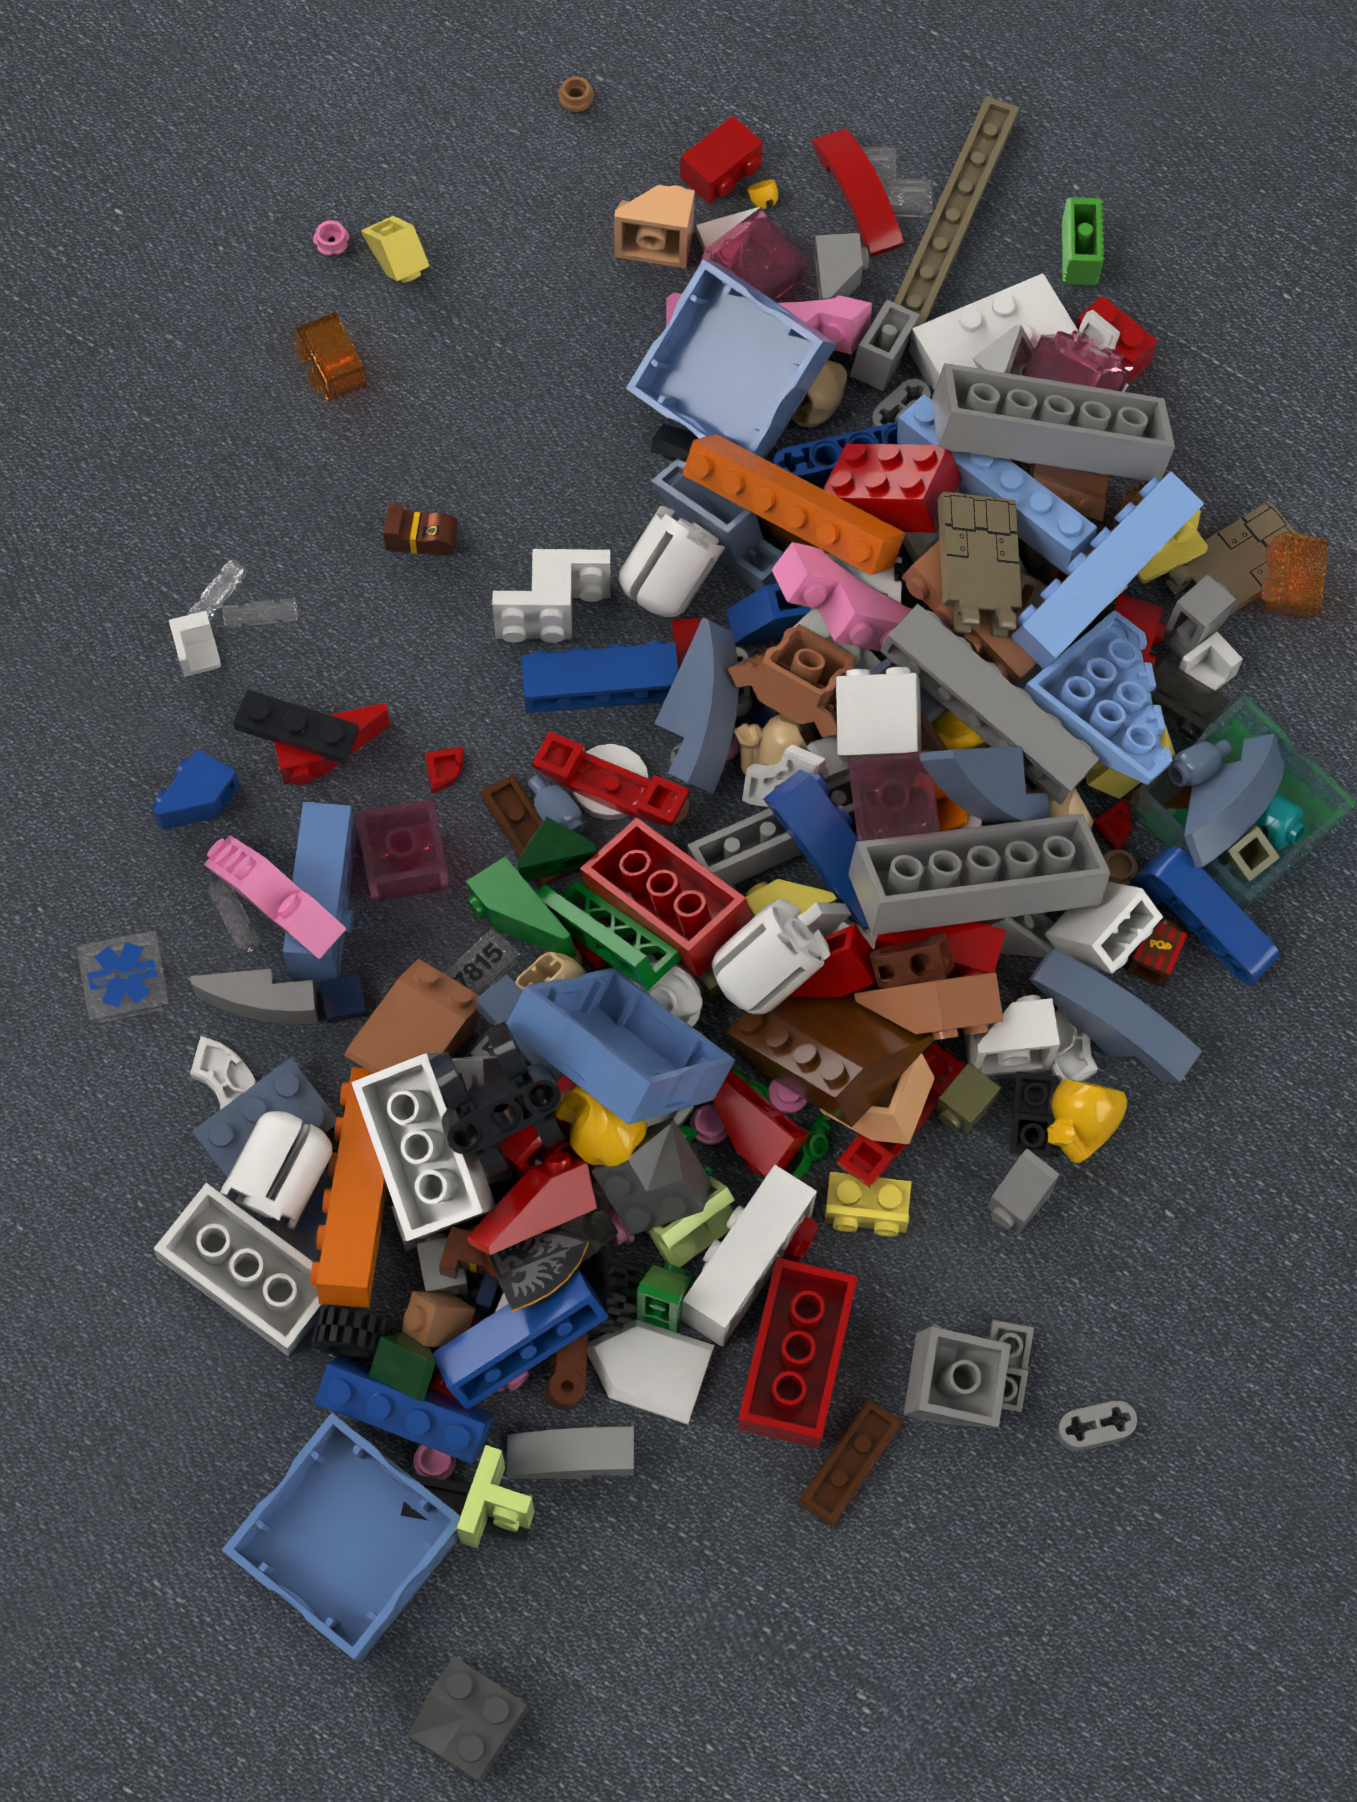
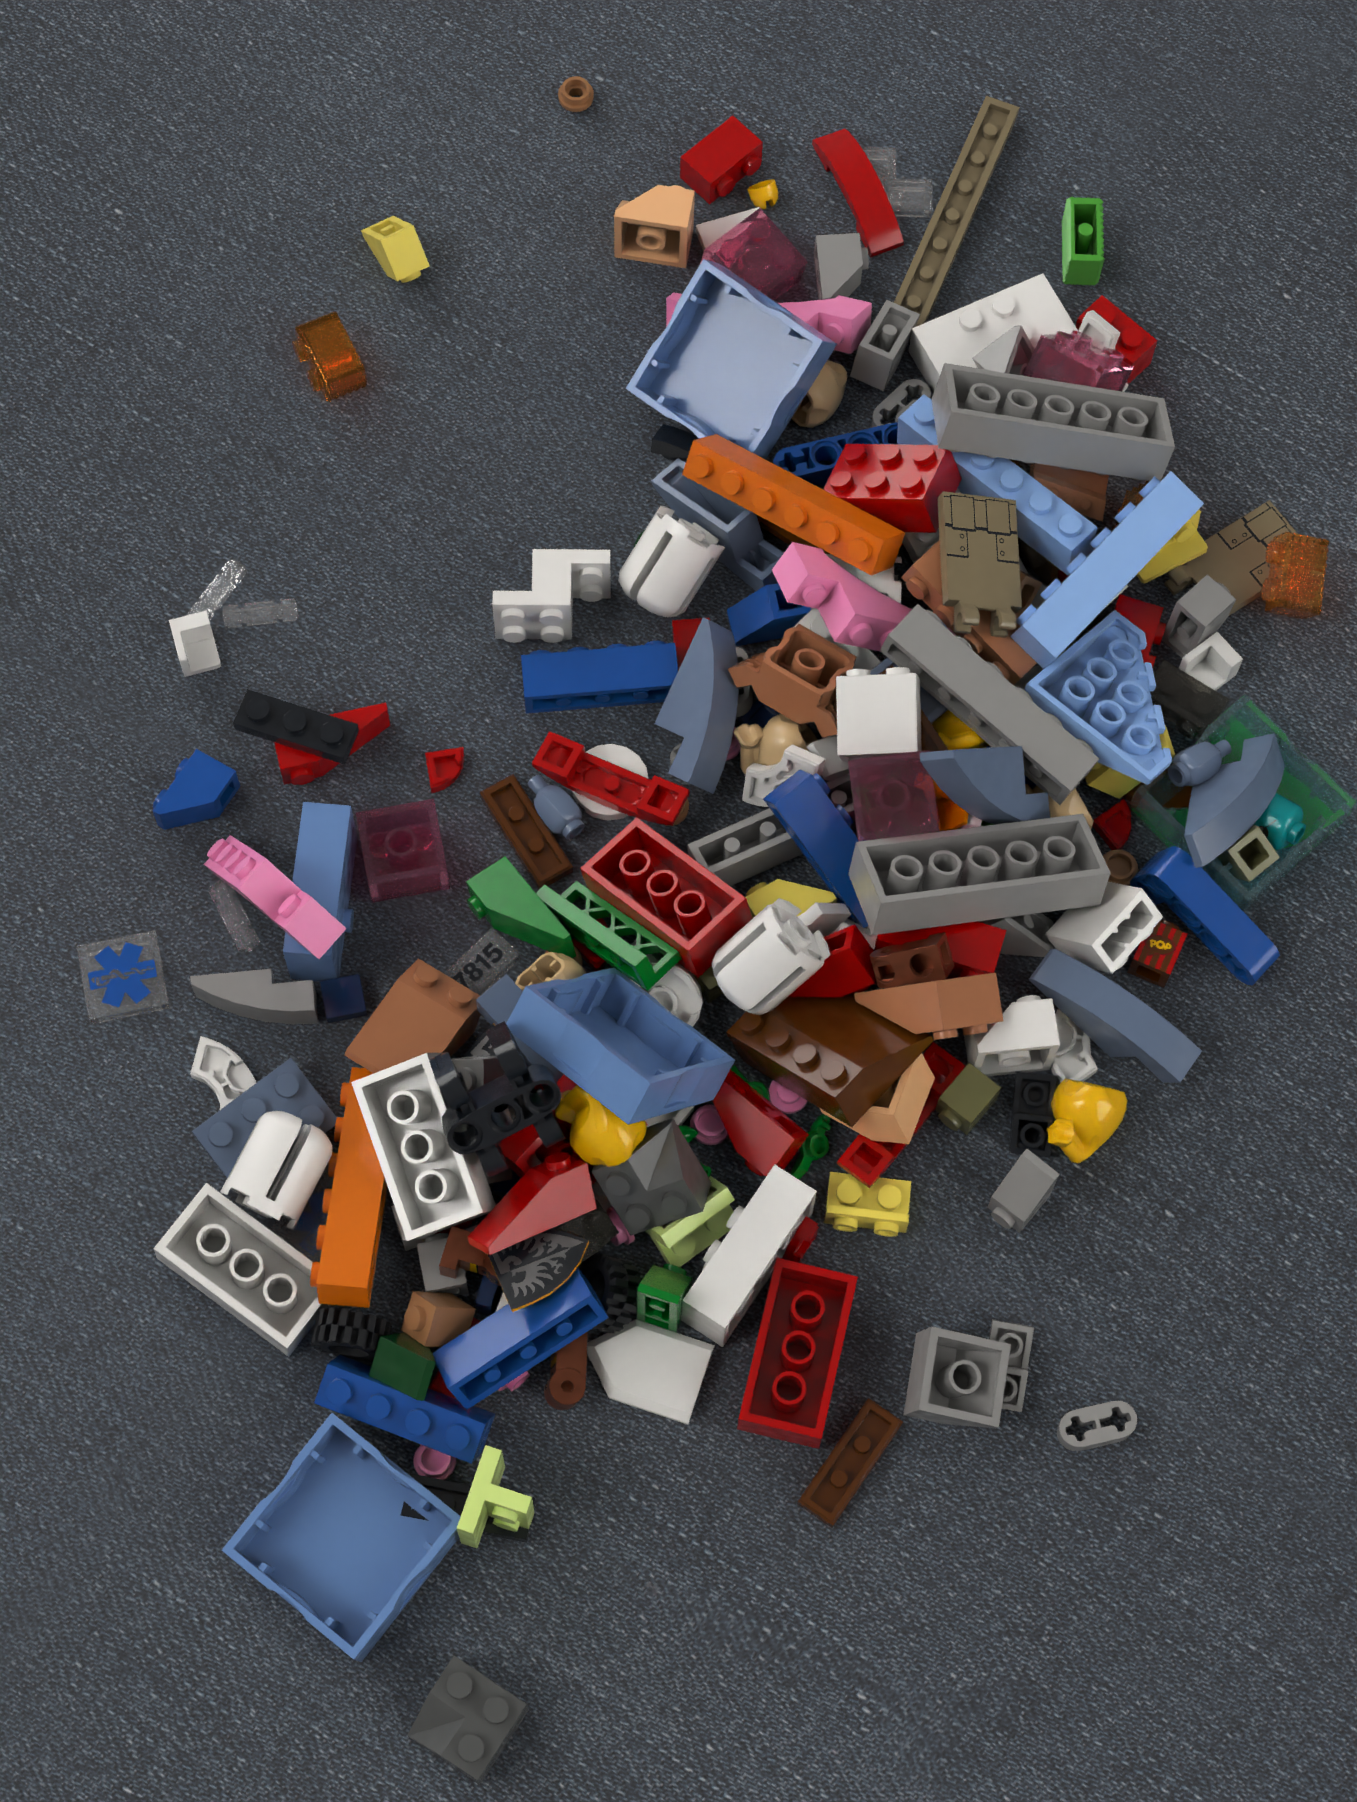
bright pink plate [313,220,349,256] -> none
copper leg [383,503,459,556] -> none
light grey slope [507,1426,634,1479] -> none
dark green slope [517,817,597,881] -> none

